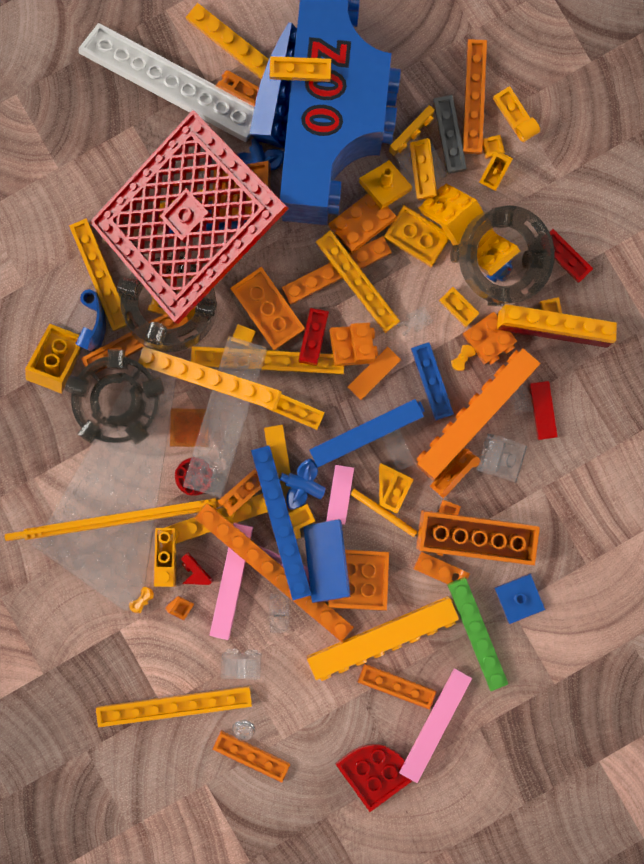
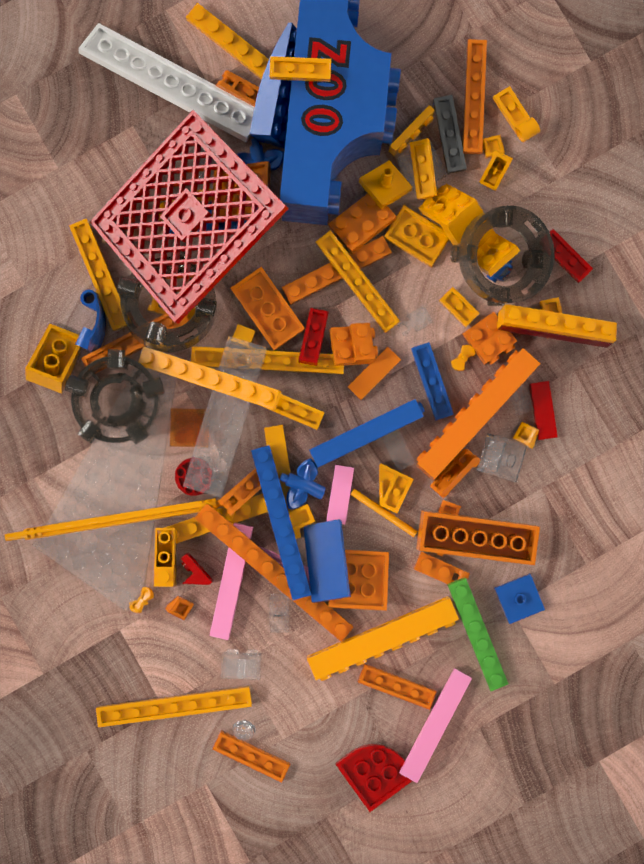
none -> light orange slope [513,422,539,449]

